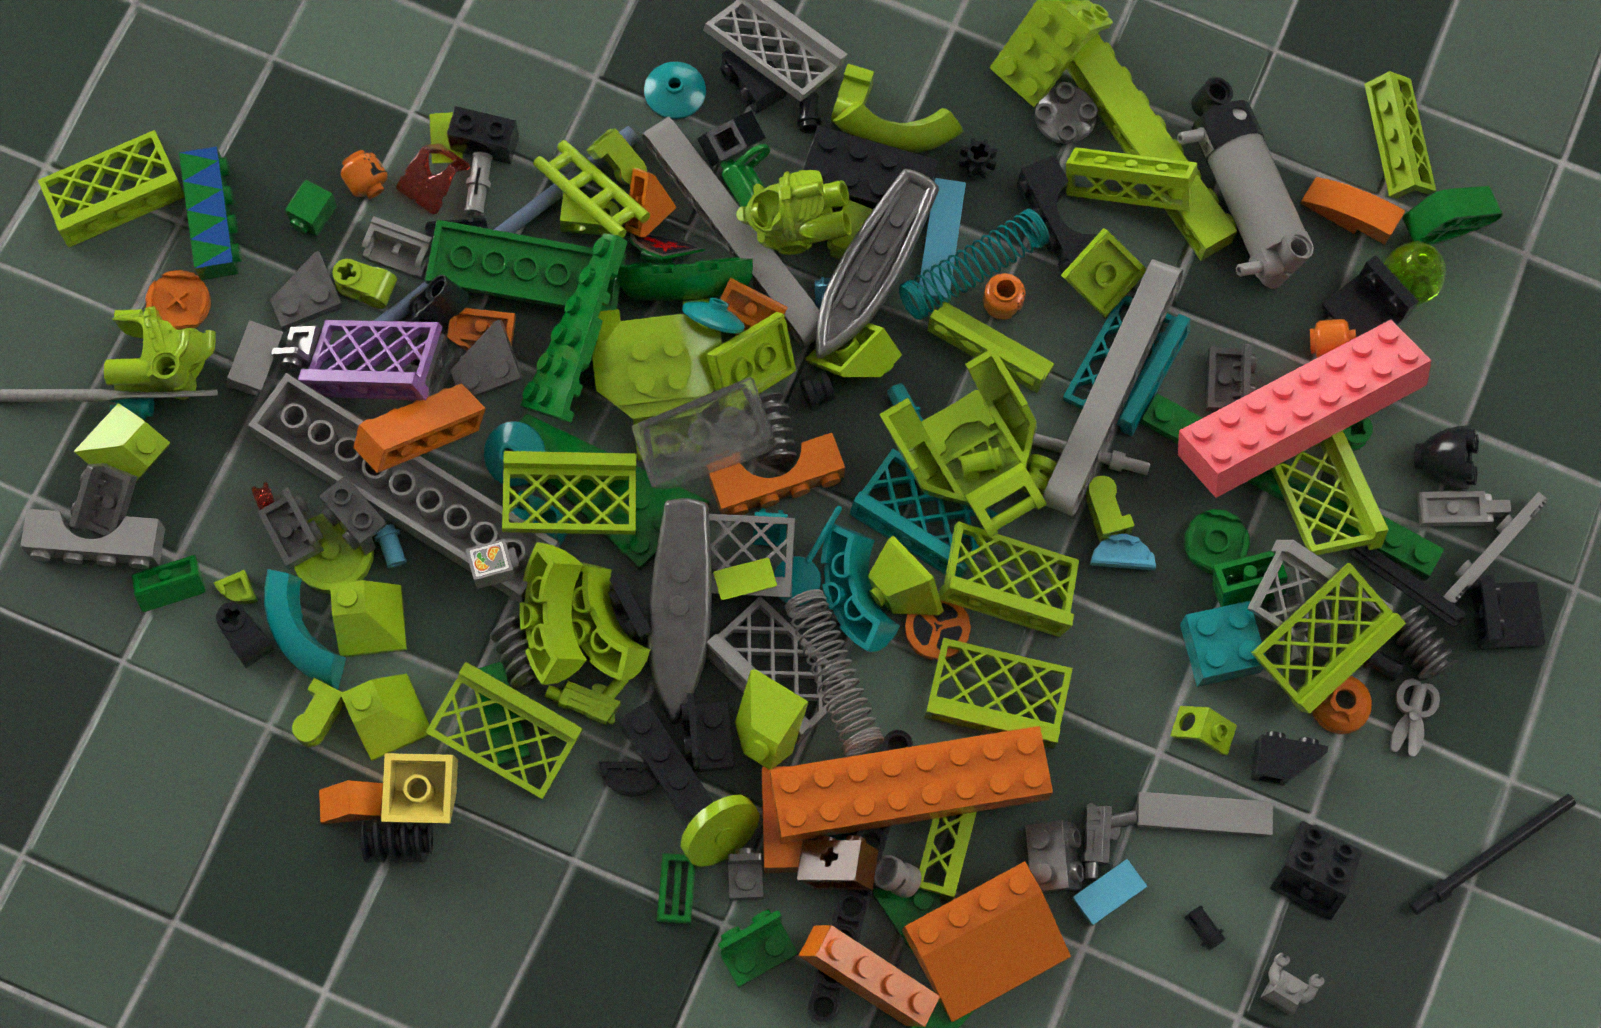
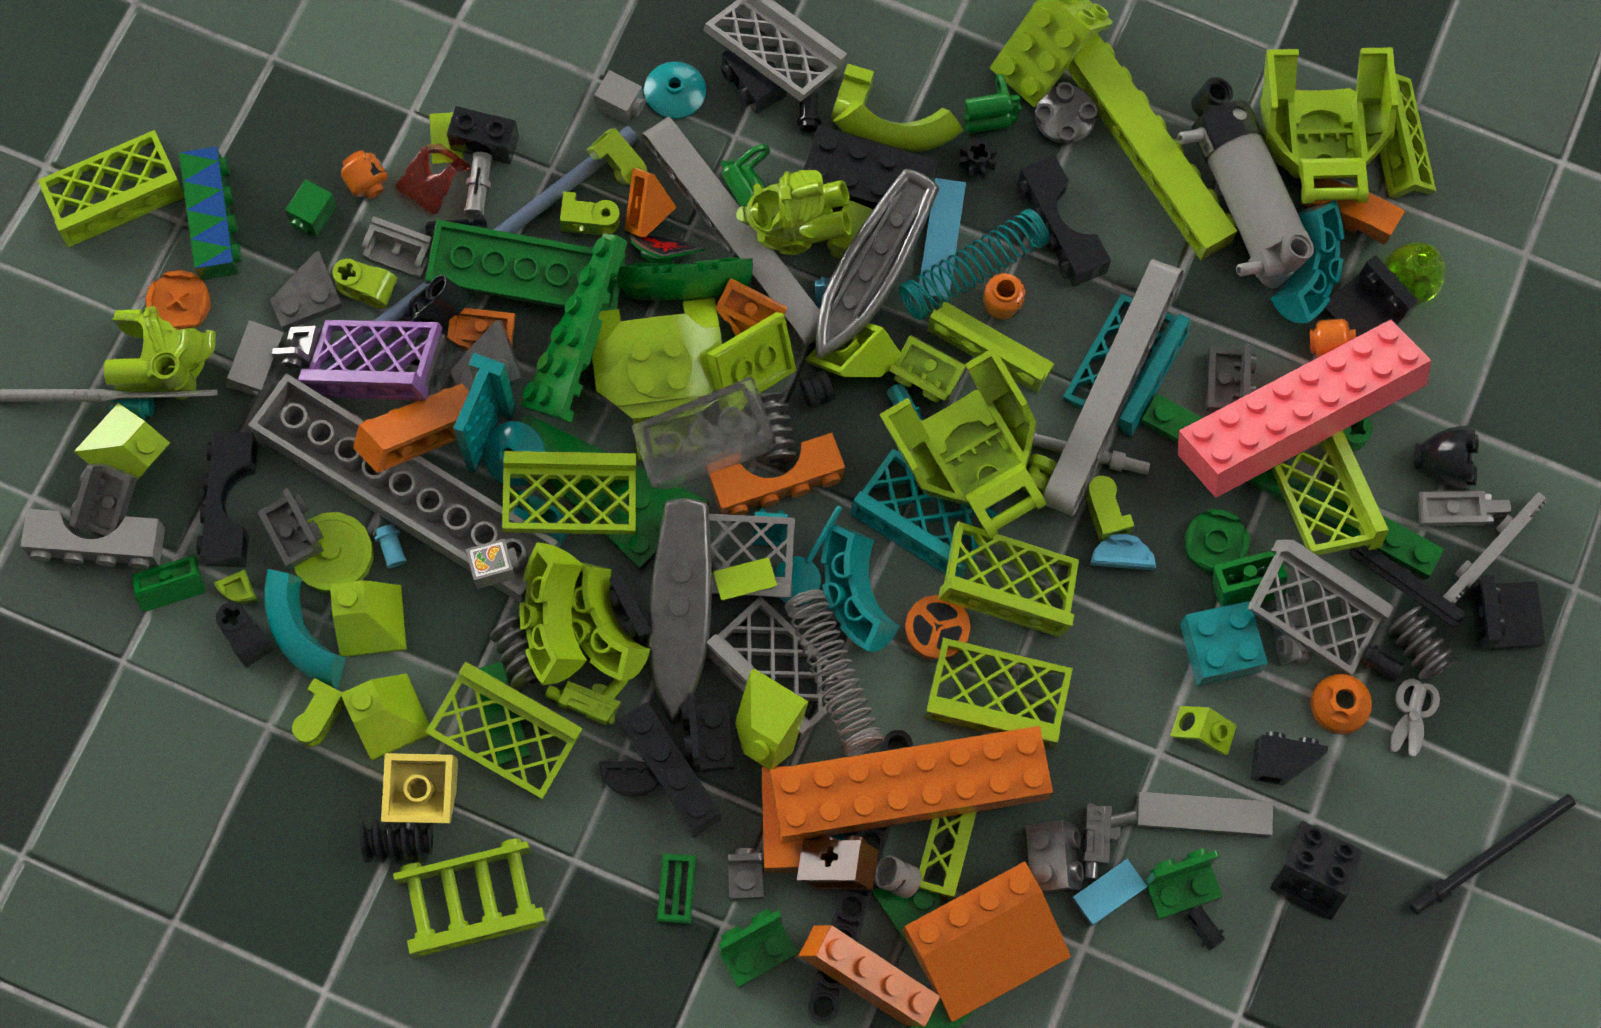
clear red bush [251,482,275,510] -> none
dark grey bracket [319,477,386,556] -> none
orange slope [319,780,383,824] -> none
lime bar [533,140,650,238] -> none
lime wheel [680,795,760,867] -> none
teal dish [682,298,745,334] -> none
black slope [697,110,766,166] -> none
lime slope [868,535,944,615] -> none
lime pin [959,446,1002,477] -> none
lime tile [1060,228,1147,318] -> none
lime fence [1066,147,1197,212] -> none
lime fence [1251,563,1406,714] -> none
light grey piece [1260,953,1325,1016] -> none
green beam [1402,186,1503,247] -> none
none -> black arch [196,431,259,567]
none -> lime fence [393,838,547,958]
none -> teal fence [453,353,516,473]
none -> light grey brick [594,70,645,125]
none -> lime bracket [889,335,966,403]
none -> green piece [964,74,1022,135]
none -> green bracket [1144,848,1223,920]
none -> lime piece [1260,47,1399,204]
none -> teal brick [1270,200,1344,323]

